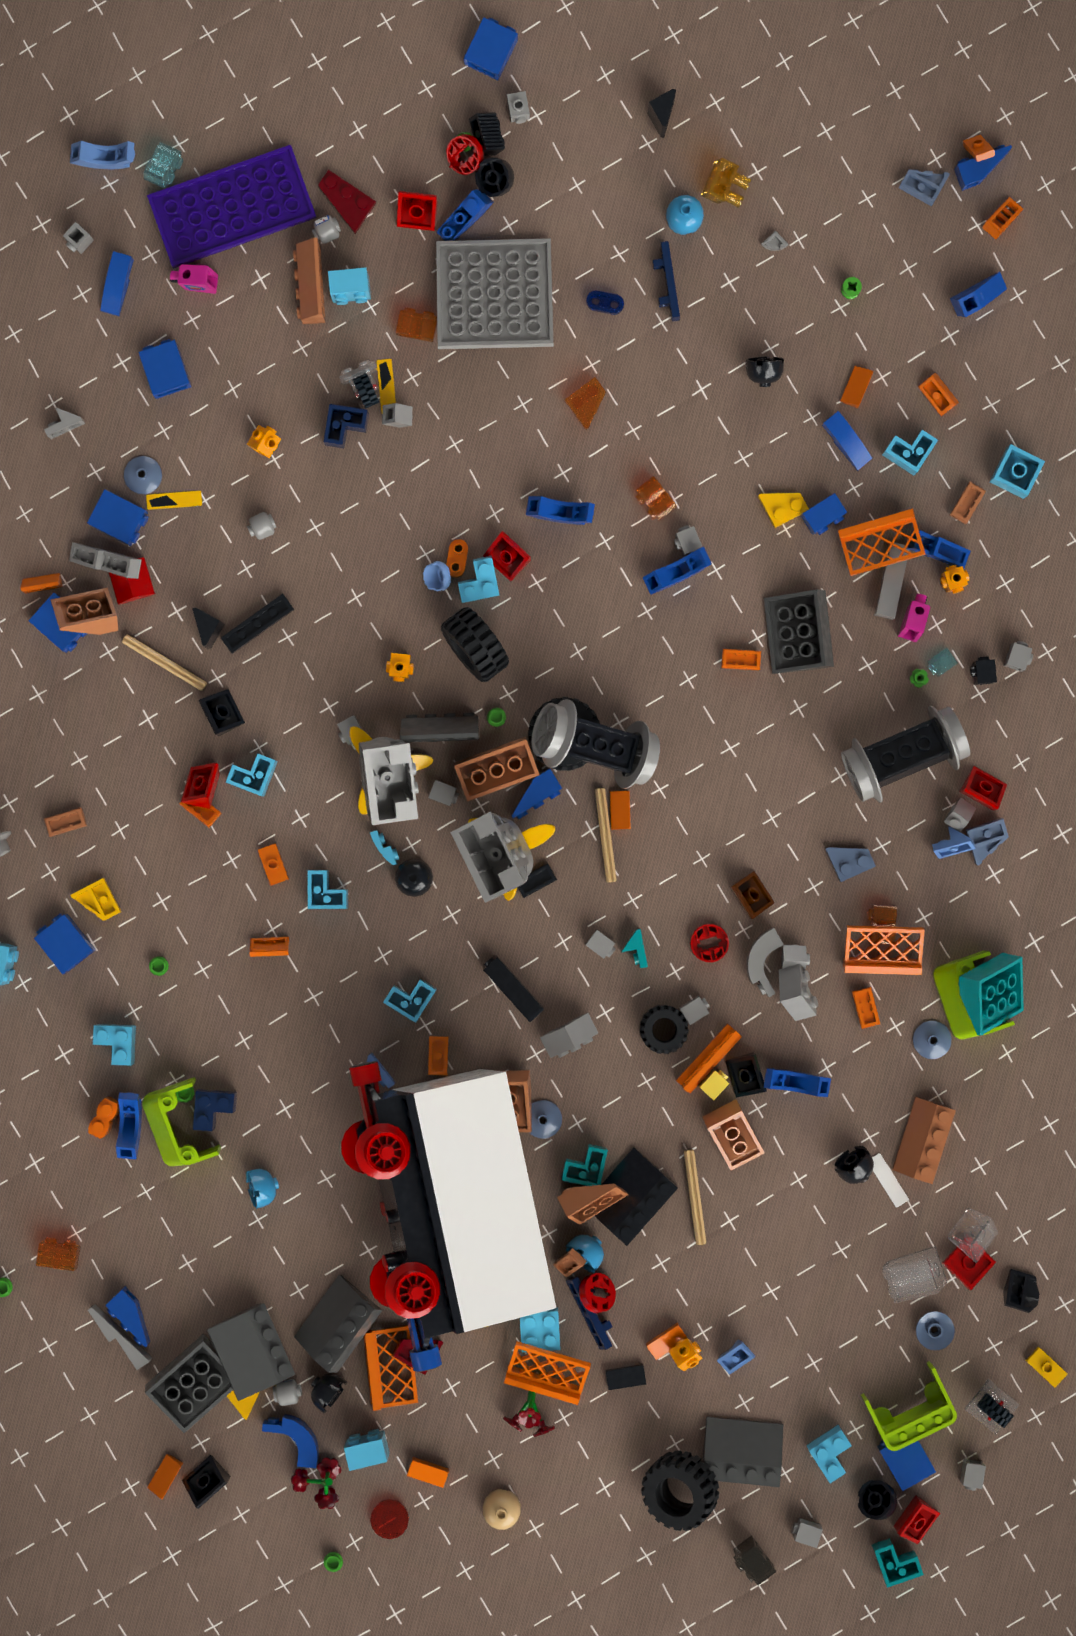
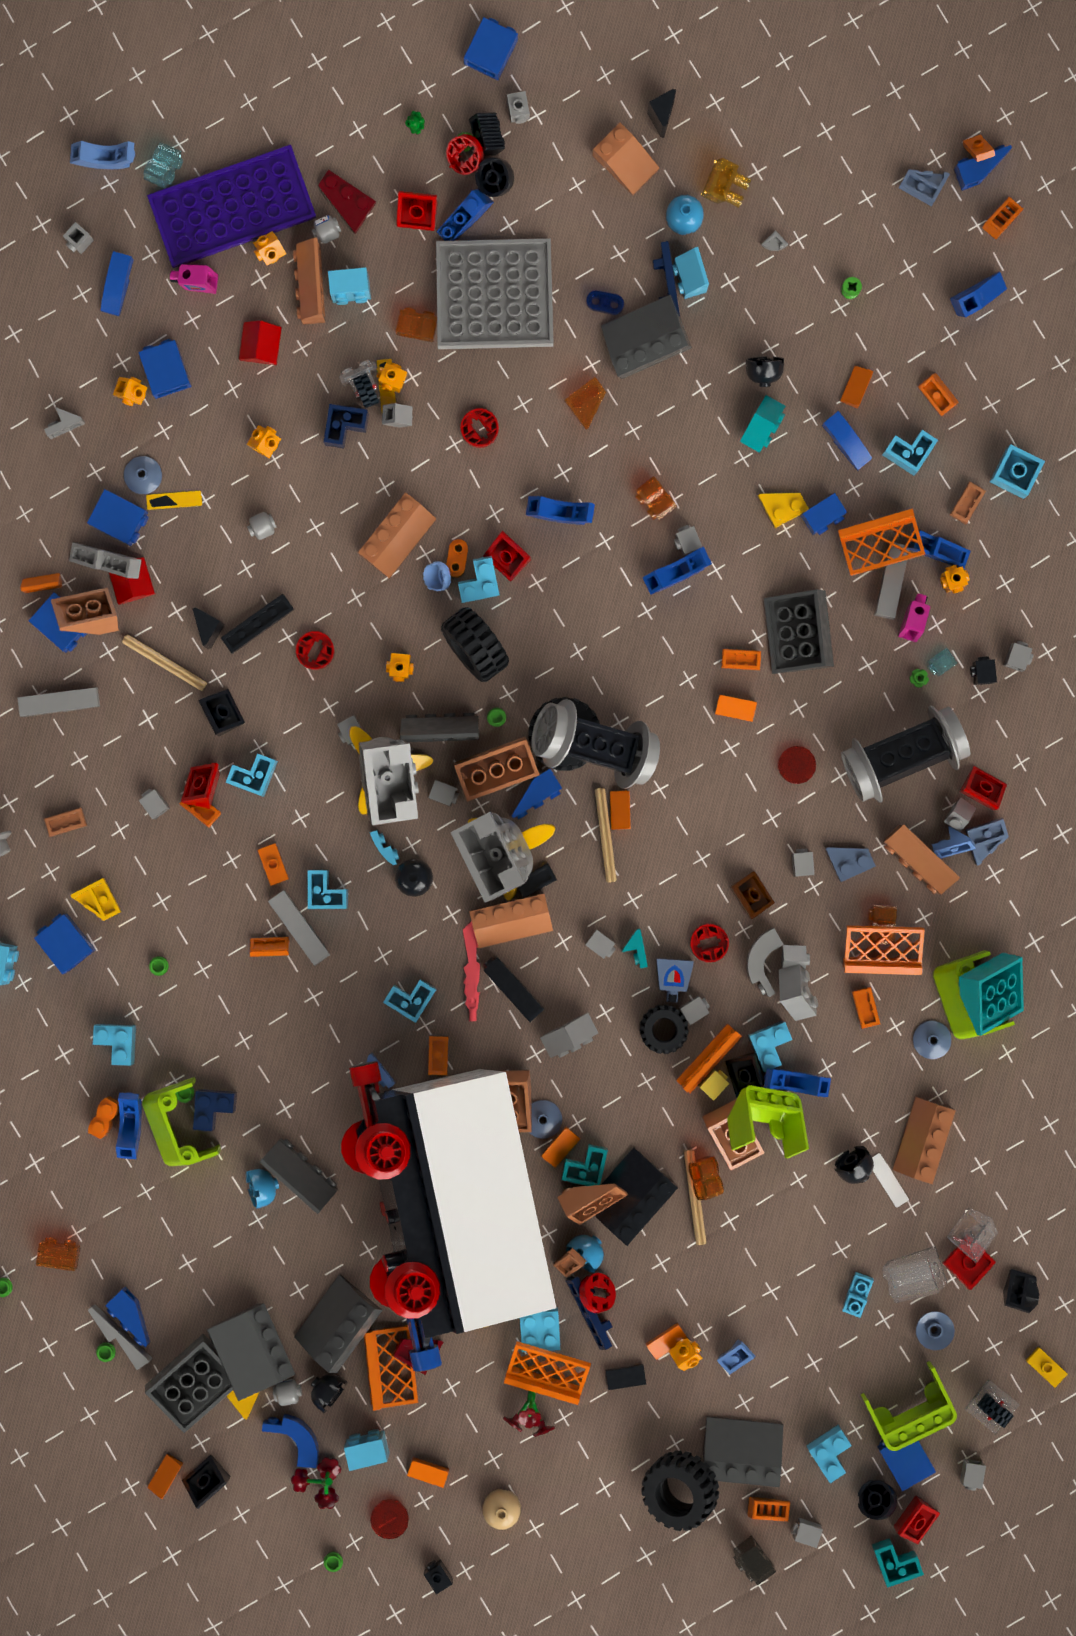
none -> light grey slope [17,687,100,717]
none -> bright green plate [96,1342,116,1362]
none -> light orange brick [113,377,147,406]
none -> light grey brick [139,789,170,820]
none -> red slope [239,320,282,366]
none -> light orange brick [253,231,286,265]
none -> dark grey slope [260,1138,338,1214]
none -> light grey slope [268,890,330,966]
none -> red piece [296,631,335,670]
none -> nougat slope [358,492,436,579]
none -> light orange brick [377,363,407,394]
none -> green plant [405,111,425,134]
none -> black brick [424,1559,453,1595]
none -> red piece [461,408,499,448]
none -> coral sword [463,921,480,1021]
none -> nougat slope [469,894,553,948]
none -> orange slope [541,1126,580,1168]
none -> nougat slope [592,123,660,195]
none -> dark grey slope [601,294,692,379]
none -> sand blue torso [656,958,694,1003]
none -> medium azure slope [672,247,709,299]
none -> clear orange brick [688,1156,724,1200]
none -> orange slope [715,695,757,722]
none -> lime windscreen [727,1085,809,1159]
none -> teal brick [740,395,786,453]
none -> orange slope [747,1497,790,1521]
none -> medium azure brick [748,1021,792,1072]
none -> clear red tile [778,746,816,784]
none -> light grey brick [792,849,815,877]
none -> medium azure slope [842,1272,874,1318]
none -> nougat slope [883,824,960,895]

